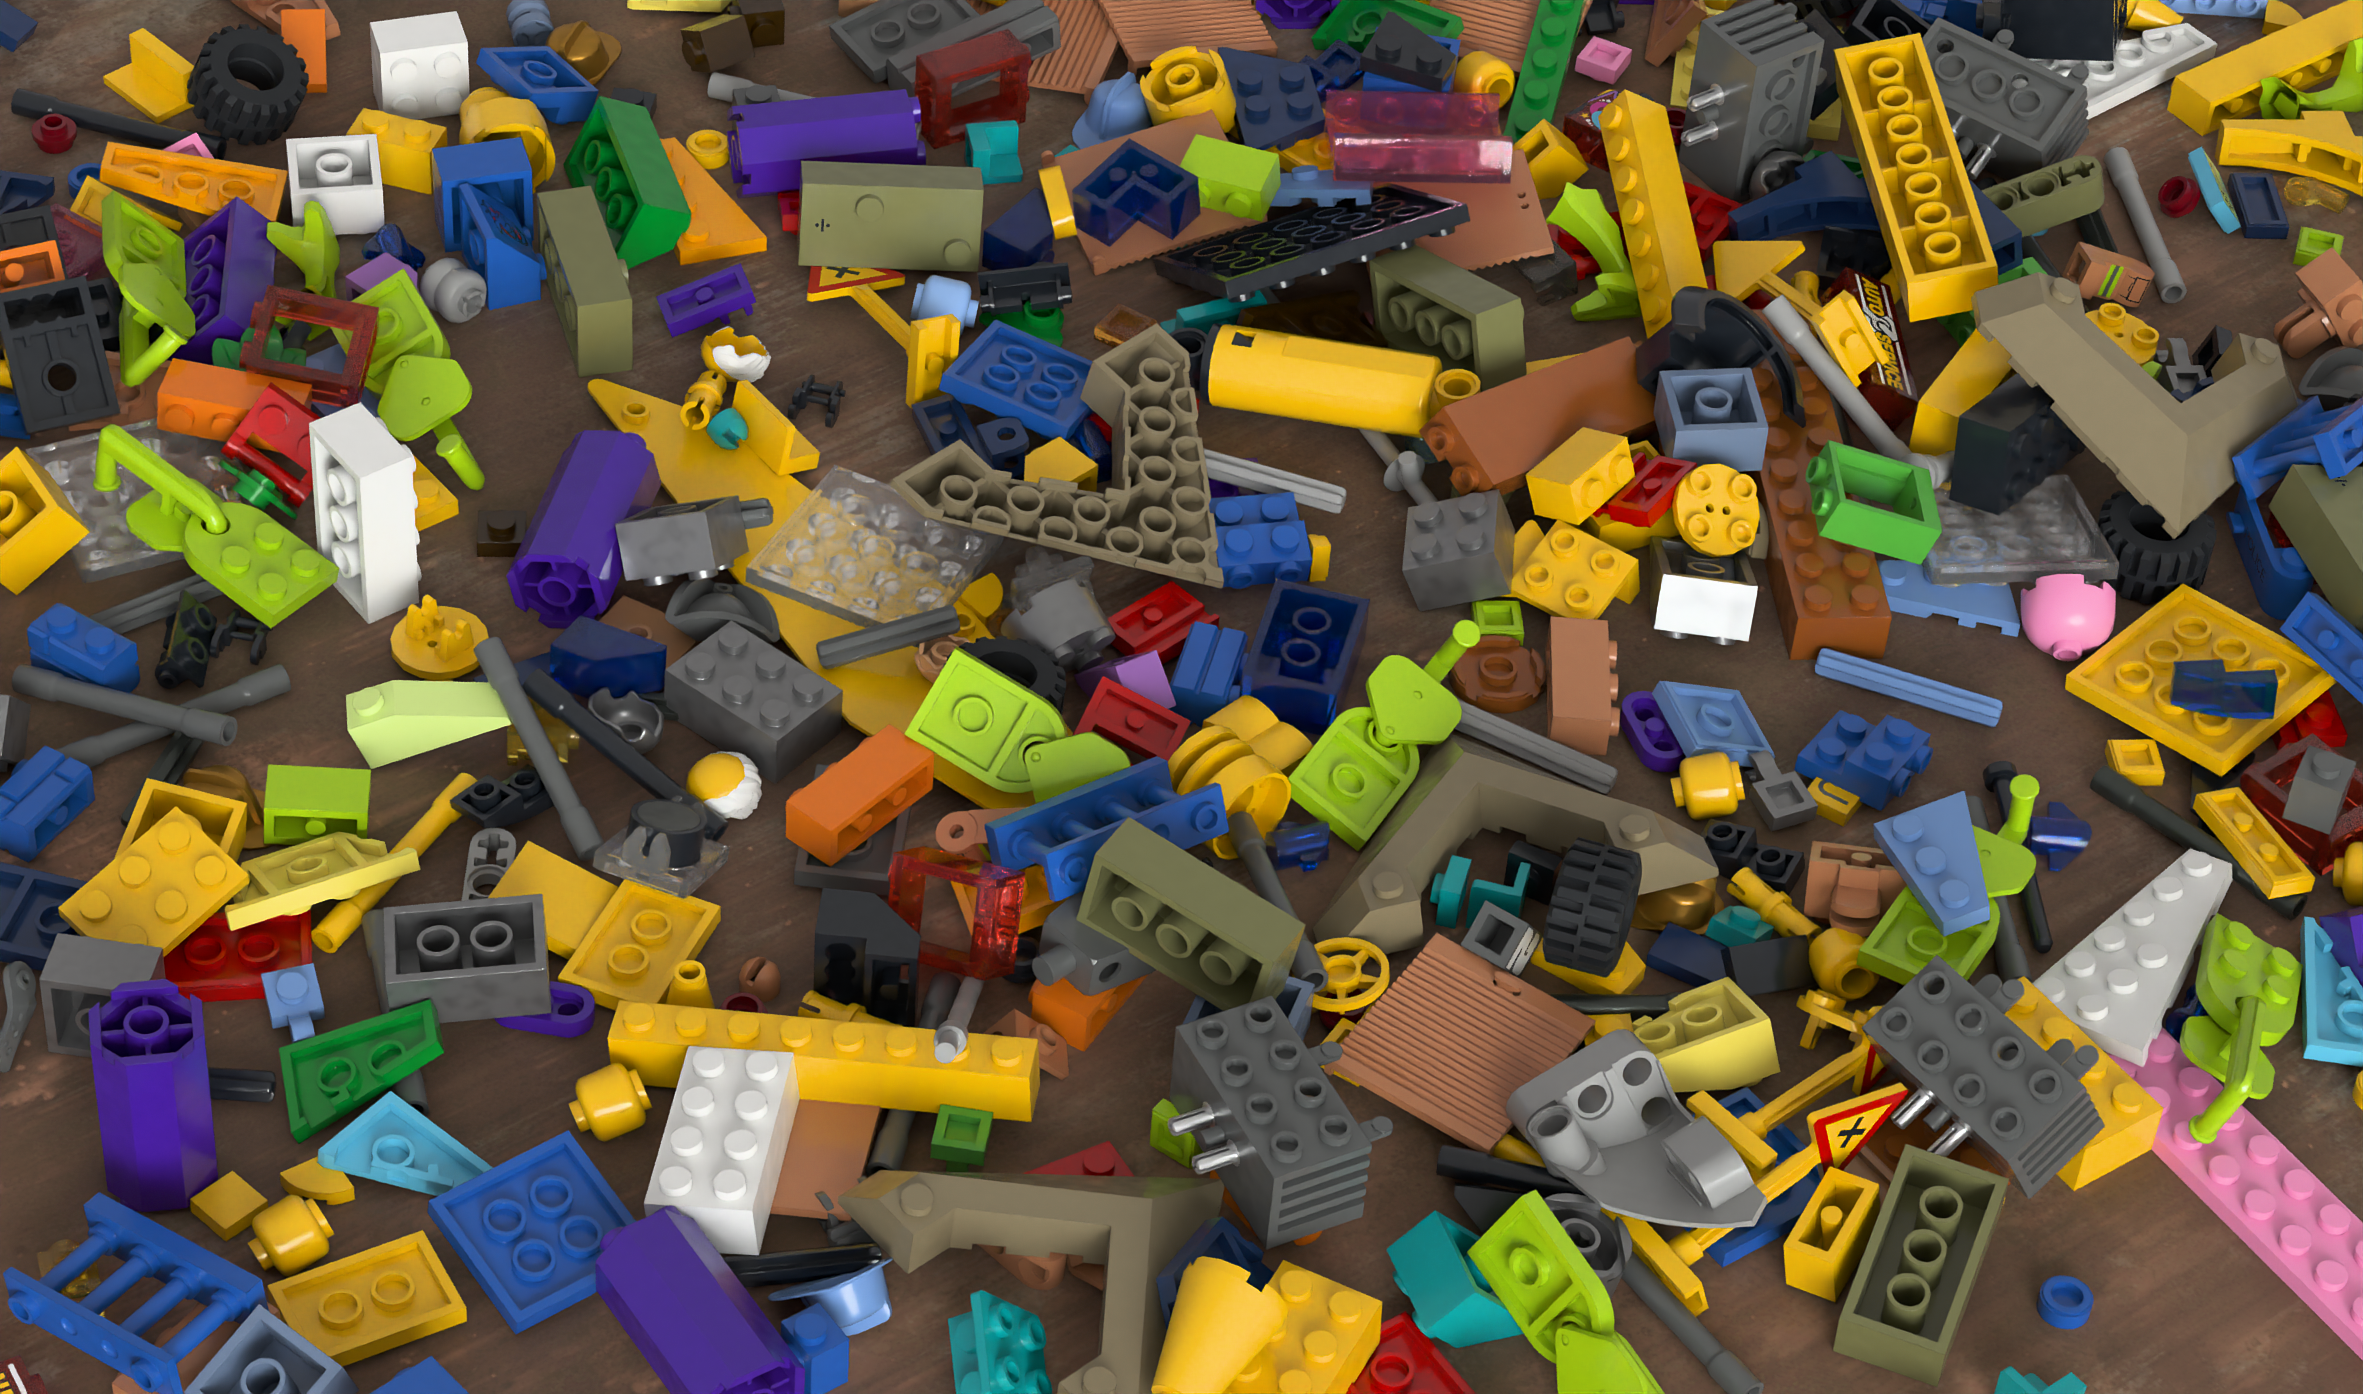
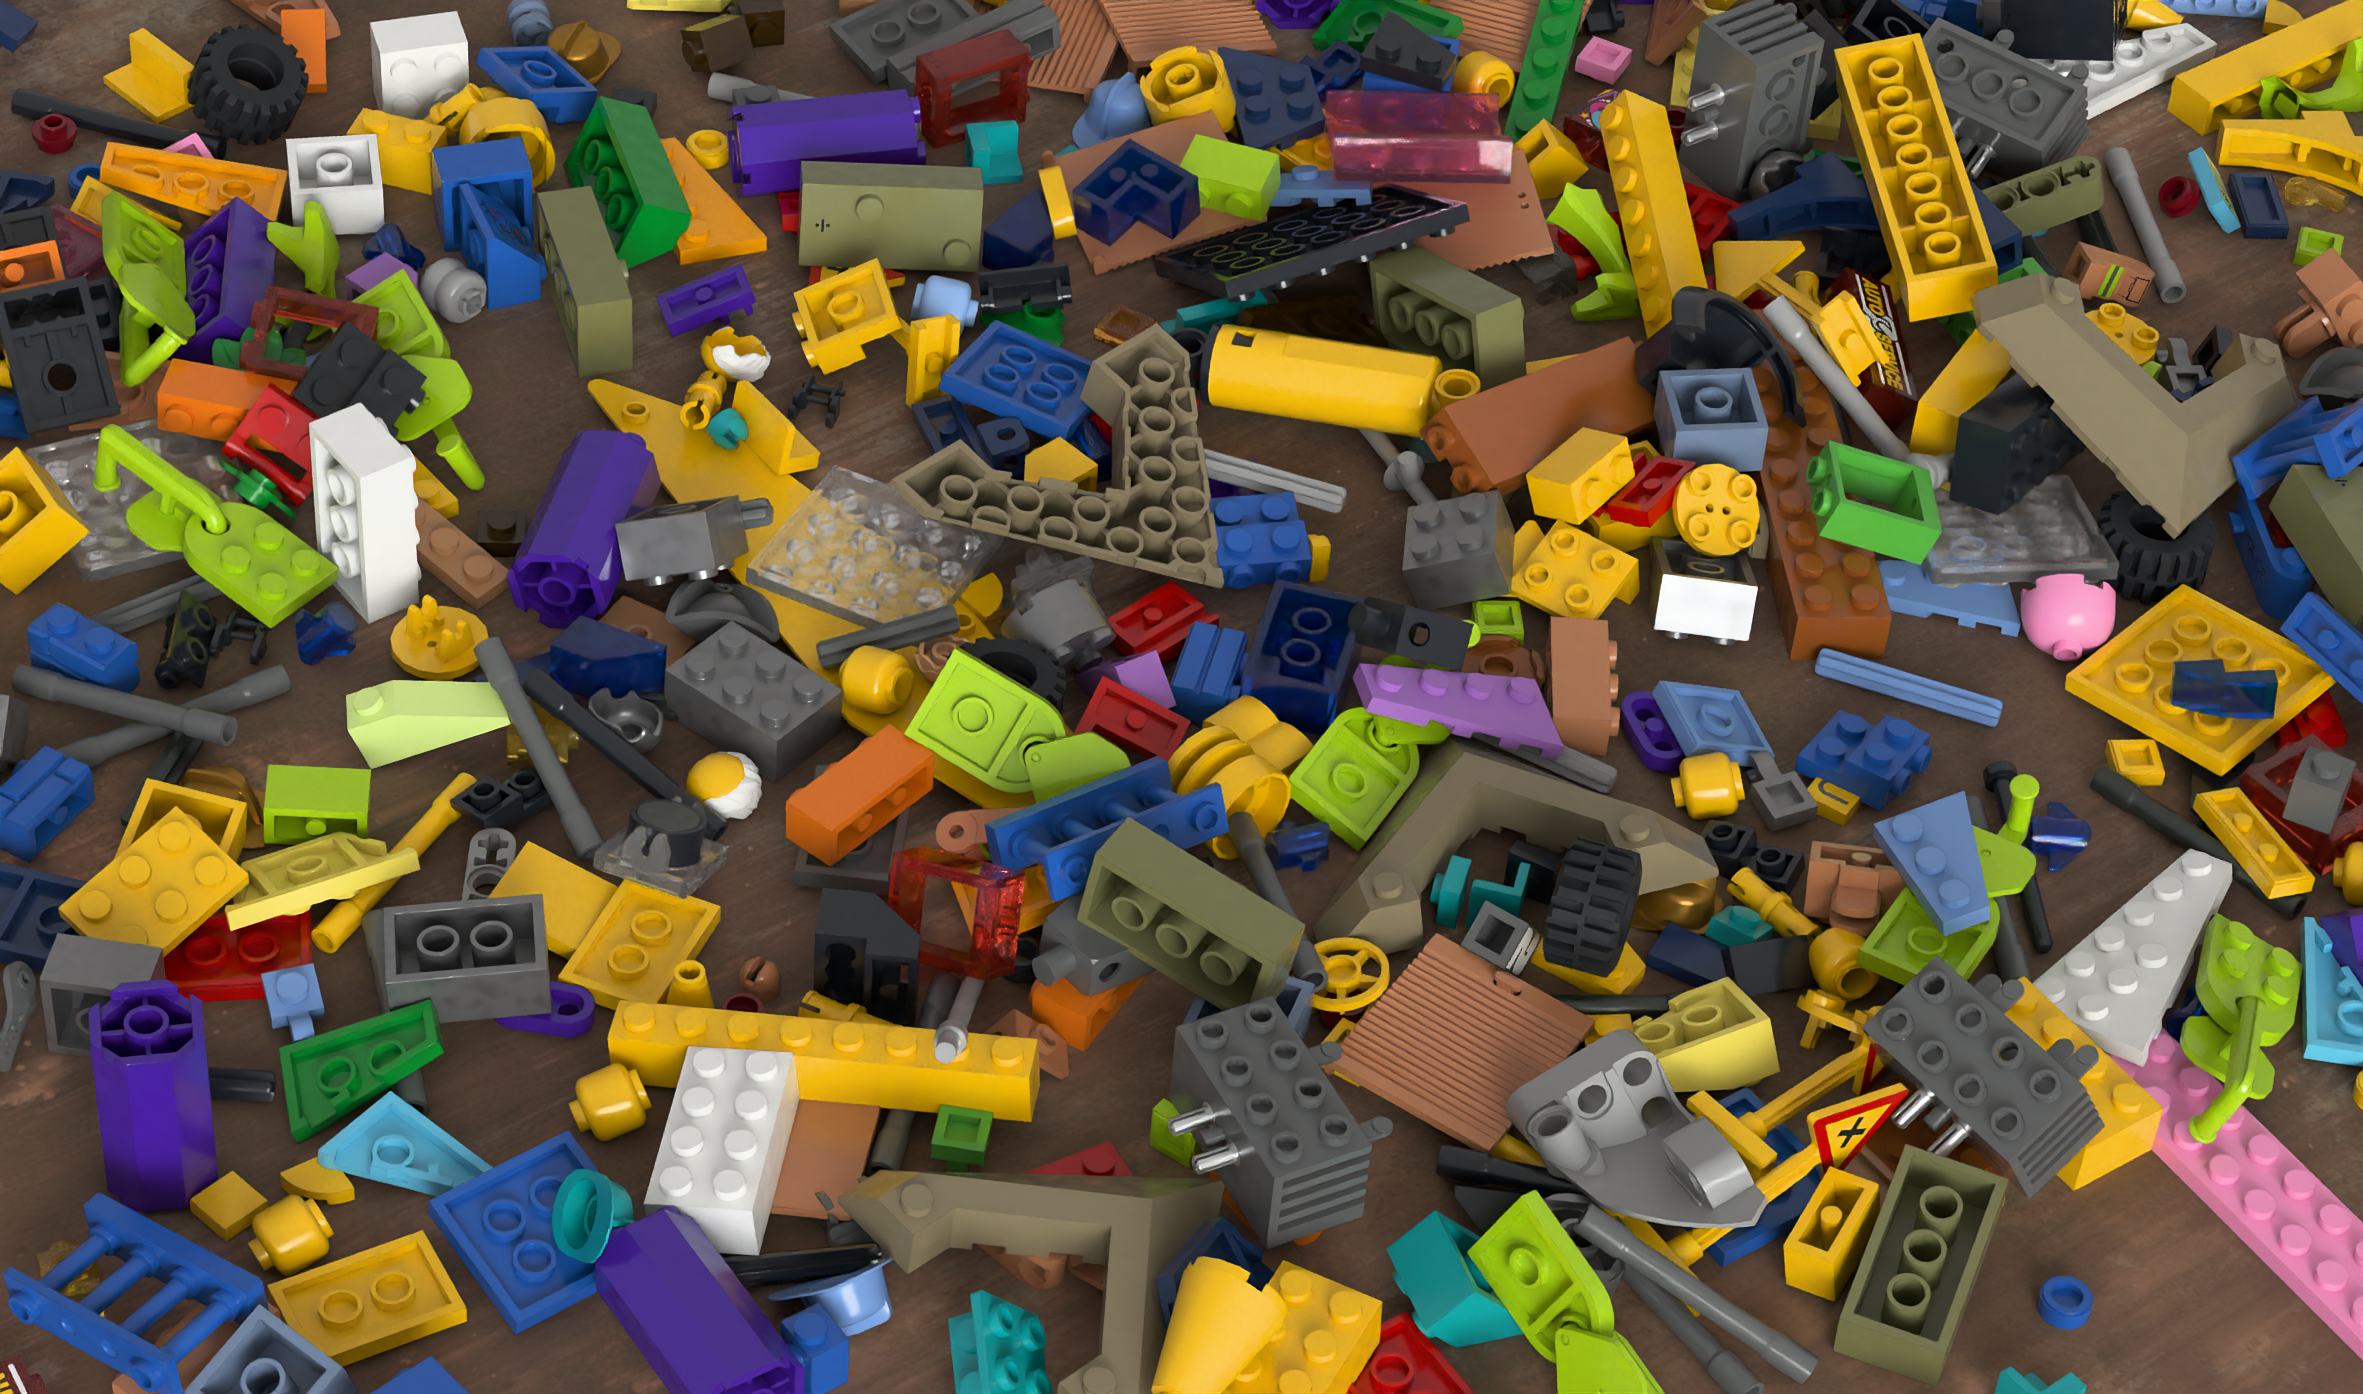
none -> black plate [289,321,427,438]
none -> clear blue piece [295,601,358,666]
none -> medium nougat plate [414,494,510,611]
none -> yellow pin [423,83,487,137]
none -> teal piece [552,1169,636,1263]
none -> yellow plate [792,258,903,375]
none -> yellow head [838,645,915,714]
none -> black torso [1348,596,1474,672]
none -> medium lavender wing [1353,663,1564,760]
none -> dark grey piece [1573,1203,1819,1385]

